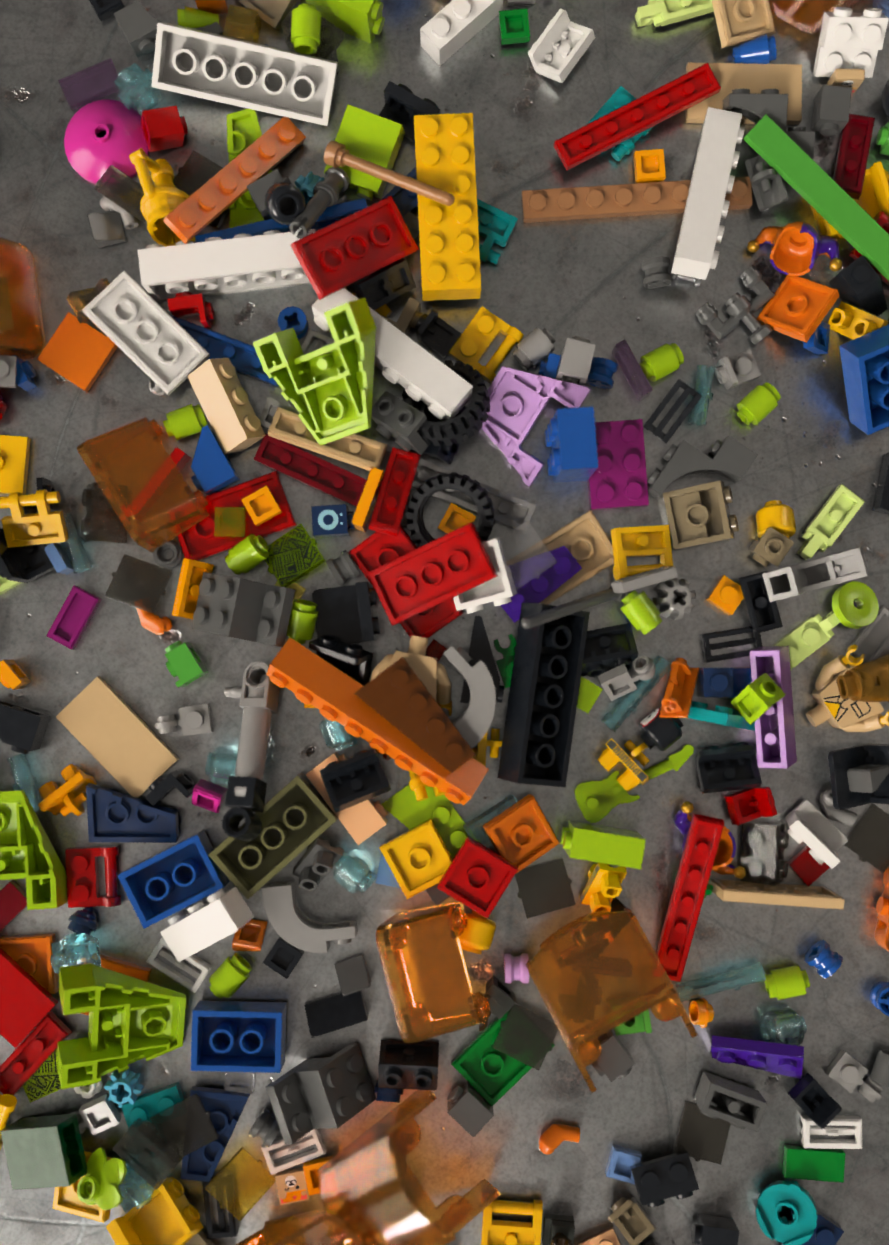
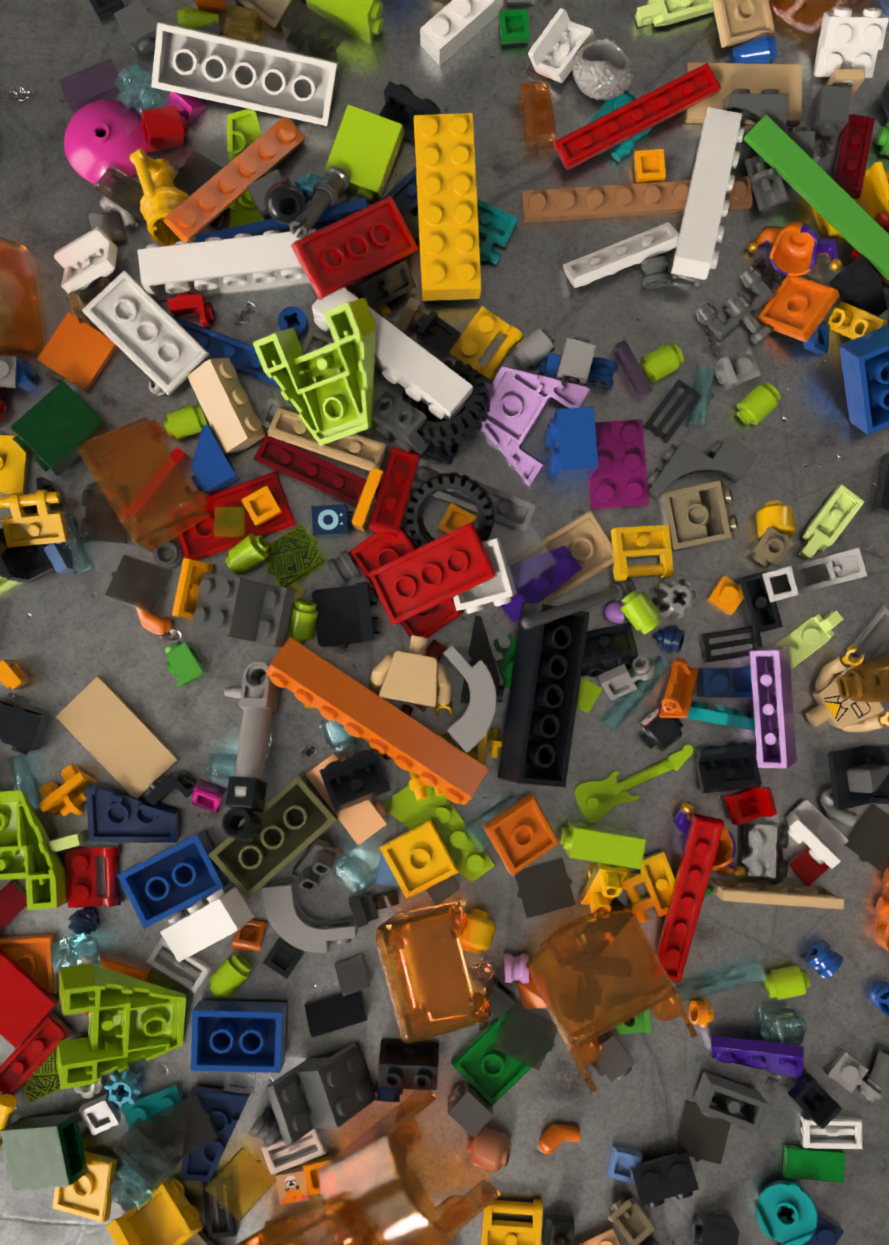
magenta tile [46,585,102,650] -> none
lime plate [77,1147,126,1210] -> none
light grey plate [155,703,214,736] -> none
lime brick [291,3,321,55] -> none
black bracket [308,635,373,686] -> none
medium nougat piece [324,140,455,206] -> none
reddish brown wing [354,657,476,773] -> none
red tile [437,836,518,919] -> none
yellow hips [598,738,650,792] -> none
light grey tile [611,566,678,593] -> none
lime bracket [730,673,785,725] -> none
lime piece [832,581,879,629] -> none
none -> dark green brick [10,381,108,476]
none -> yellowish green tile [49,830,88,852]
none -> white bracket [54,227,118,294]
none -> dark pink slope [165,91,206,127]
none -> pearl dark grey piece [348,890,399,928]
none -> nougat head [466,1127,512,1172]
none -> orange slope [516,973,553,1010]
none -> clear orange hinge [519,82,558,152]
none -> white plate [563,222,679,288]
none -> light grey hair [572,37,635,101]
none -> medium lavender hinge [605,600,624,624]
none -> yellow plate [621,850,675,923]
none -> dark blue plate [653,625,685,654]

